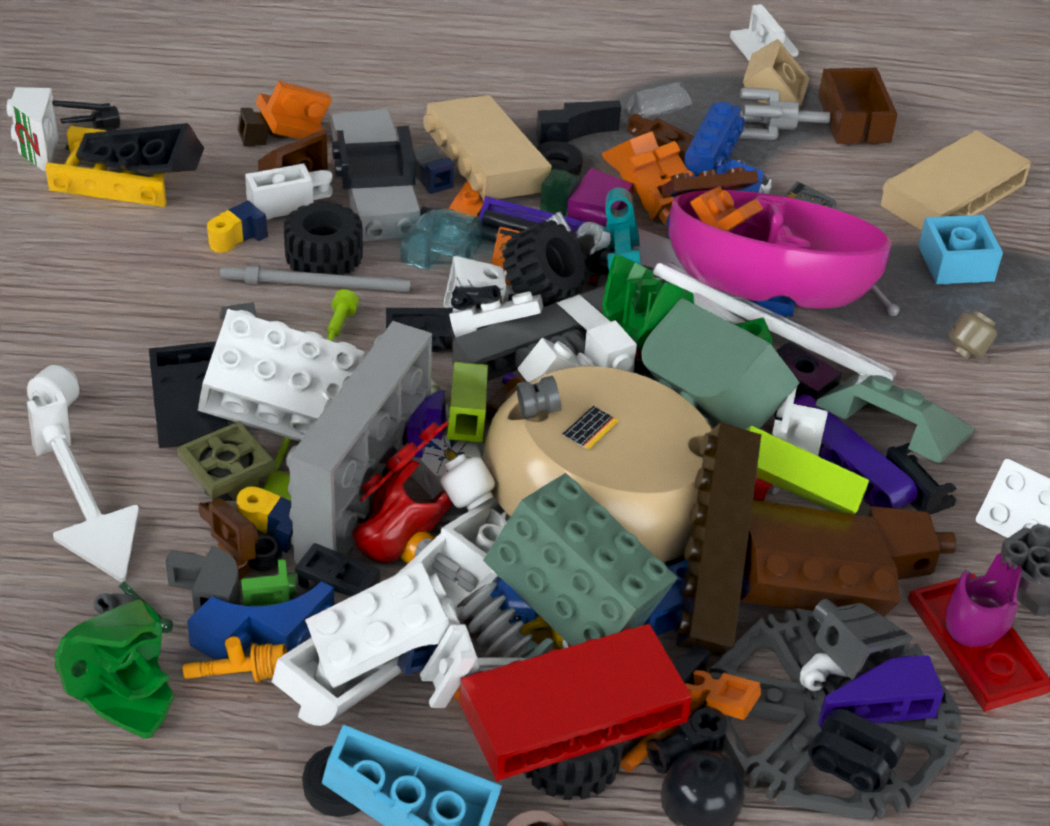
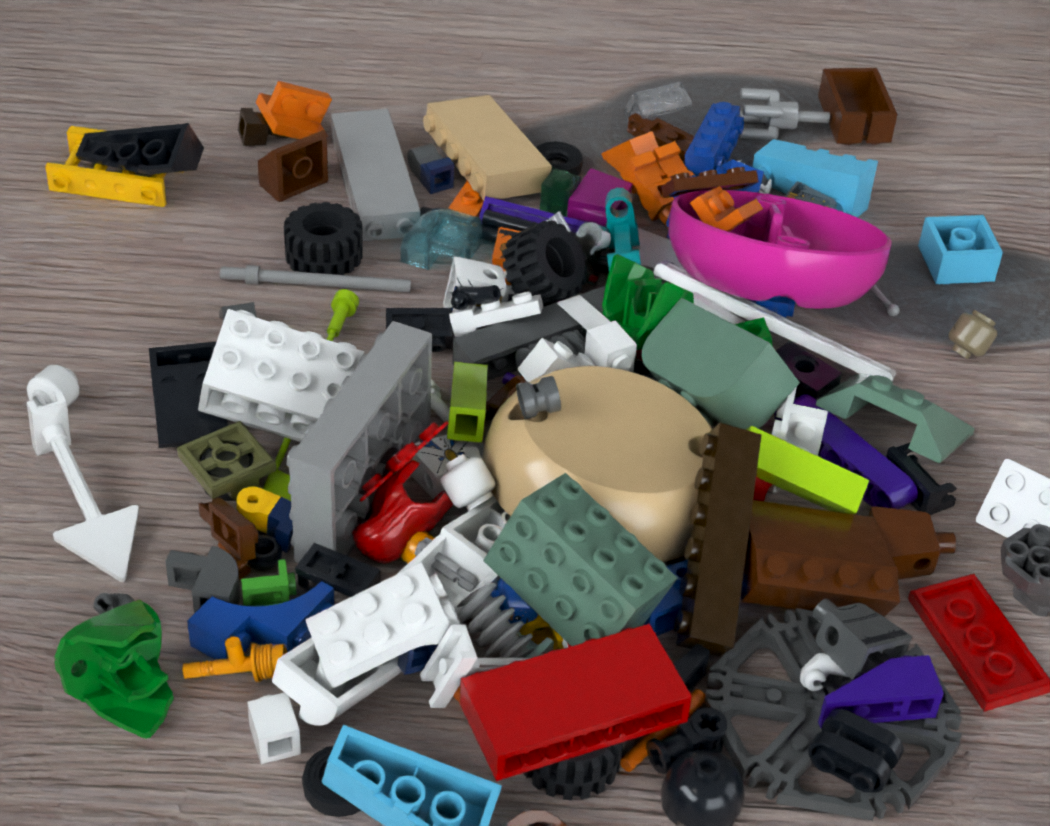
white slope [7,87,59,171] -> none
black plant [52,100,120,150] -> none
clear green hinge [119,581,173,634] -> none
leg [207,200,268,253] -> none
white brick [245,164,333,220] -> none
black panel [332,126,416,189] -> none
dark purple slope [406,390,447,458] -> none
black slope [536,101,621,145] -> none
black sticker [562,406,619,450] -> none
orange plate [685,670,761,720] -> none
white bracket [730,4,799,61] -> none
tan slope [743,38,810,108] -> none
tan brick [880,130,1031,231] -> none
magenta helmet [945,553,1022,647] -> none
none -> white brick [247,692,301,764]
none -> medium azure wedge [753,139,878,218]

